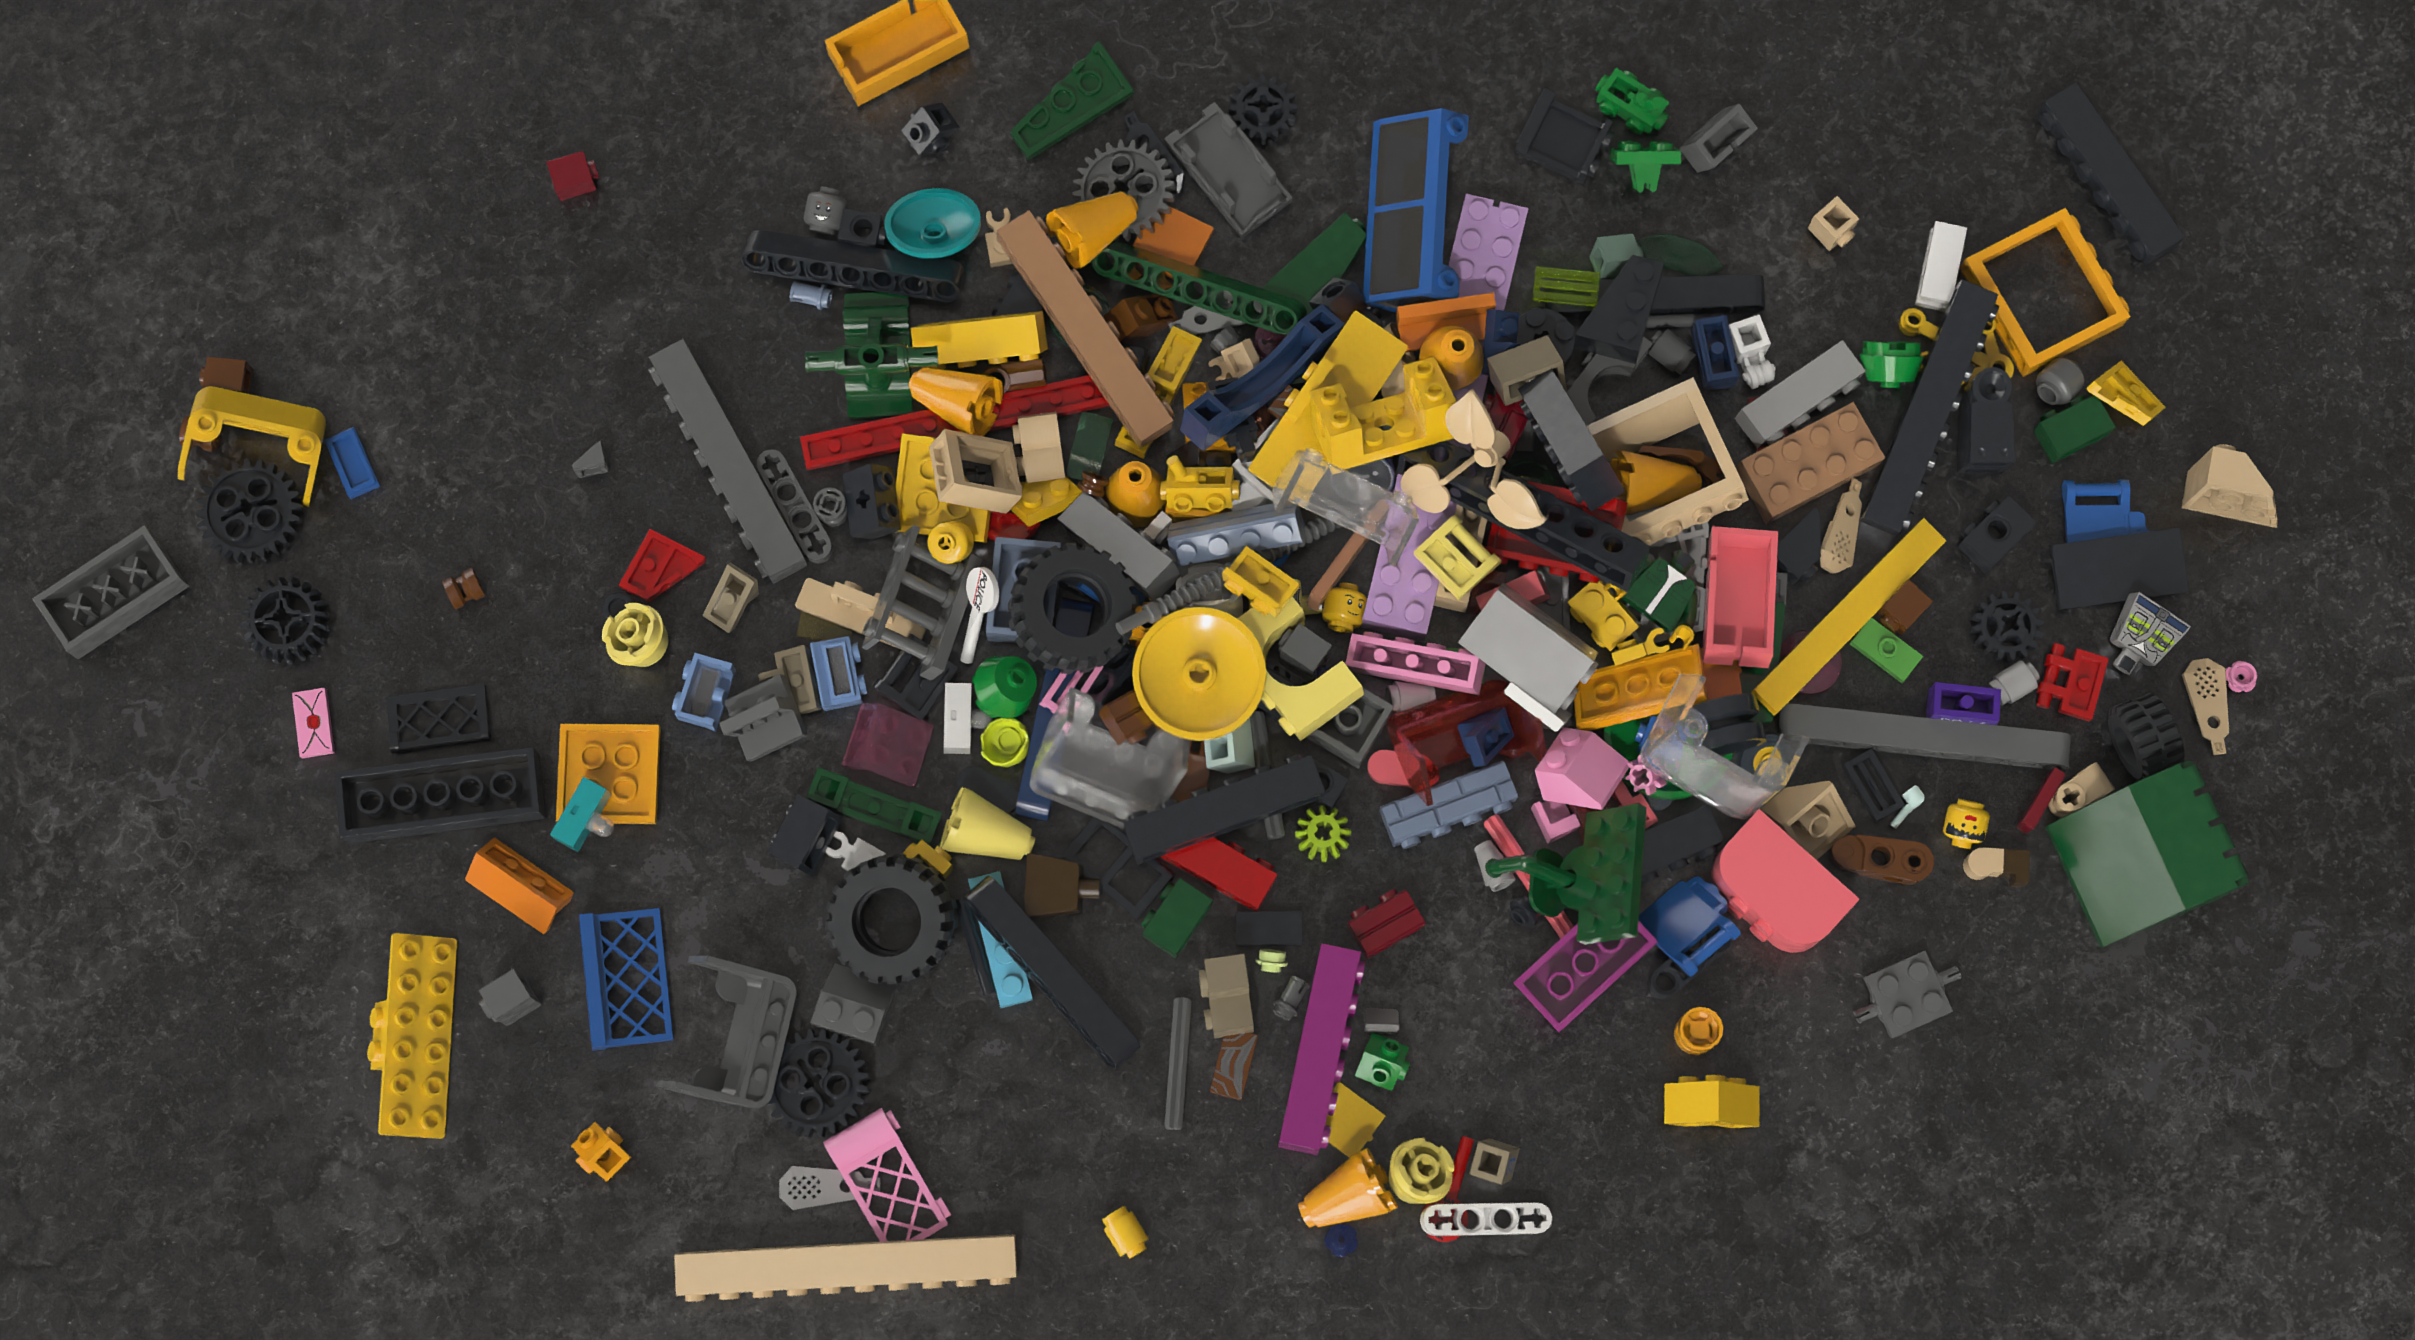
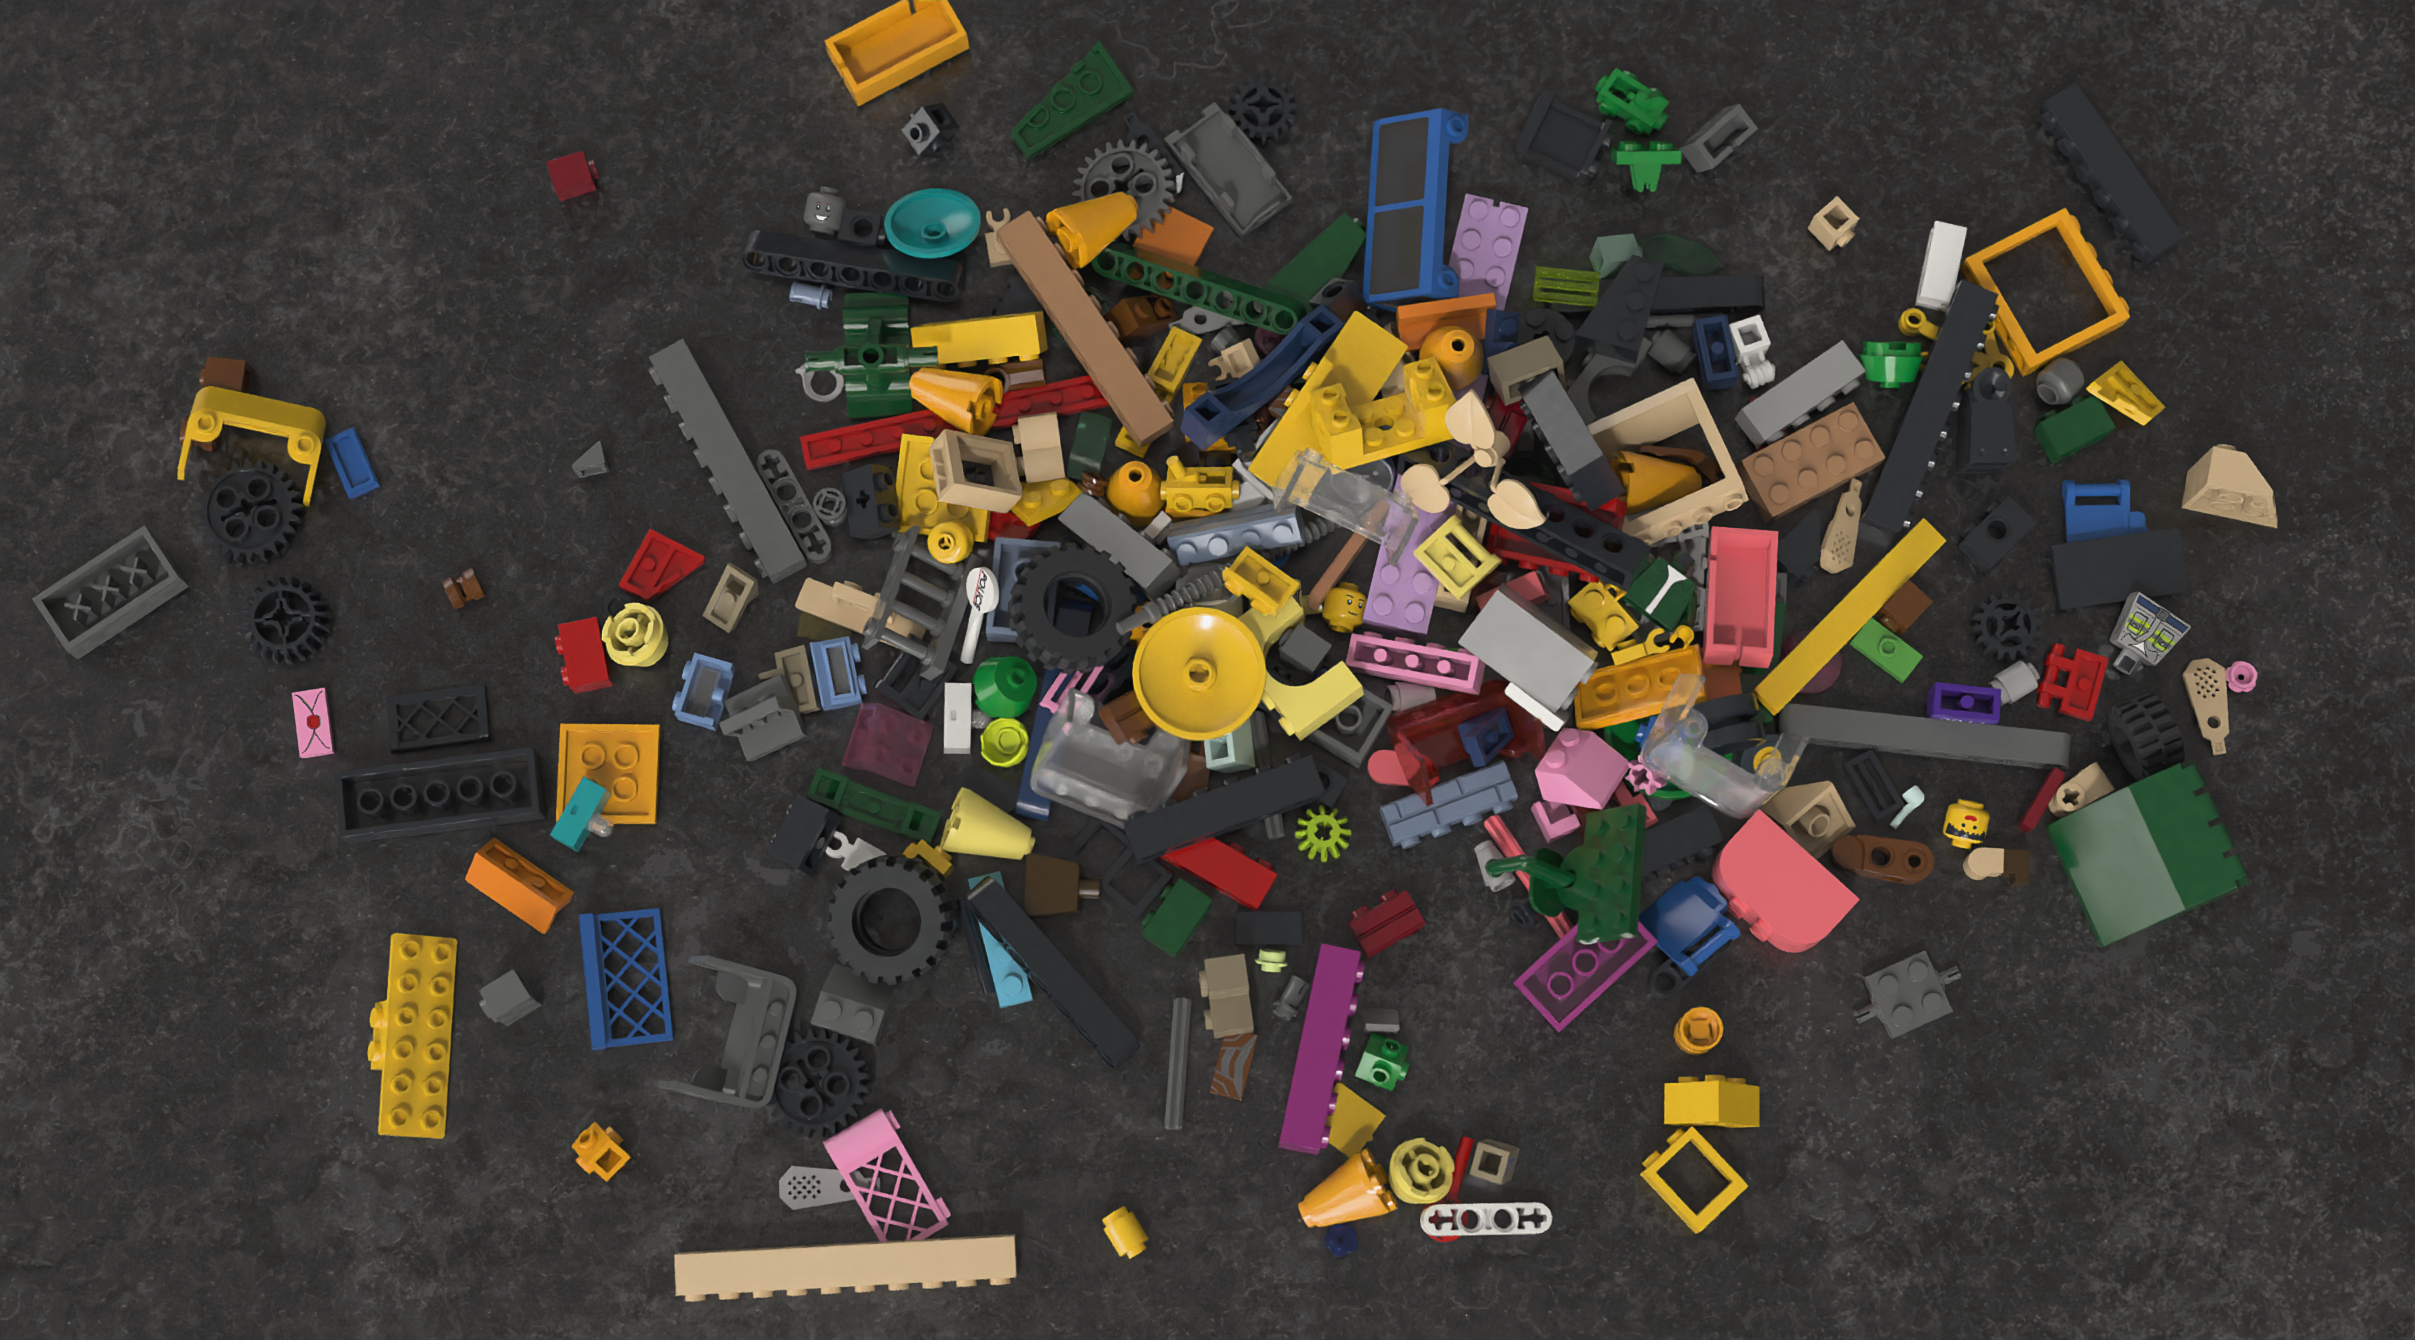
none -> red brick [555,617,614,694]
none -> light grey piece [795,362,844,402]
none -> yellow window [1640,1126,1748,1234]

